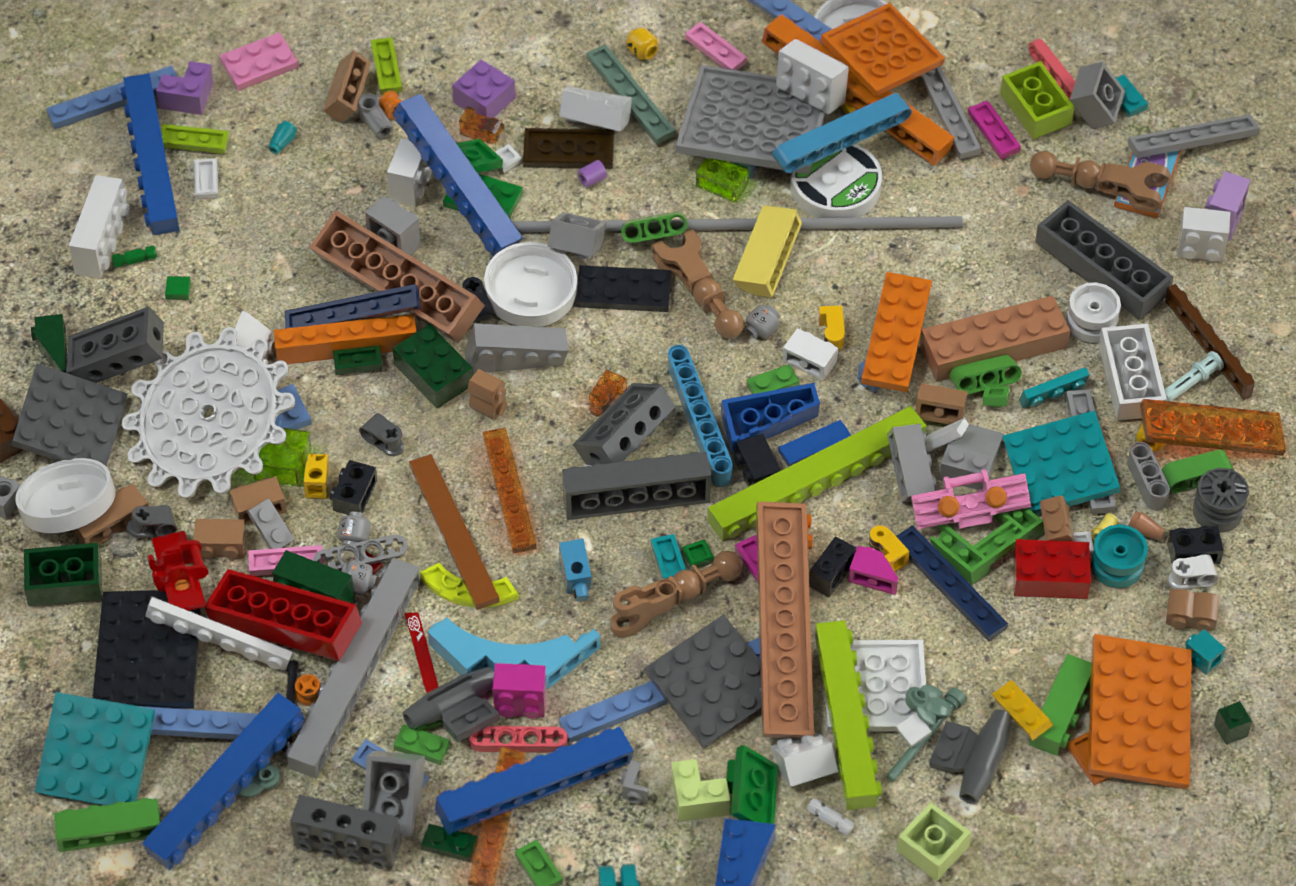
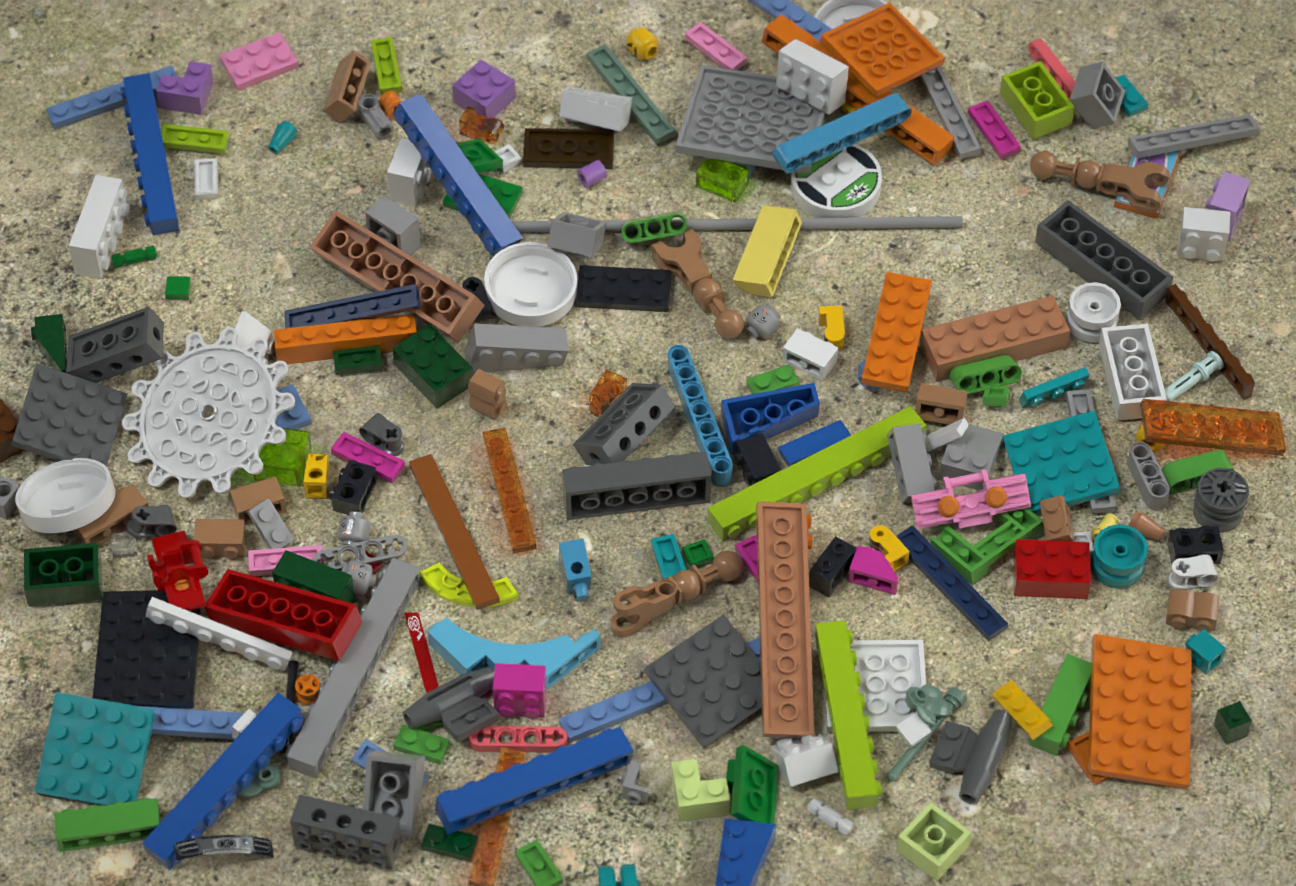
none -> sticker [174,835,274,862]
none -> white tile [232,709,256,739]
none -> dark pink plate [331,432,405,483]

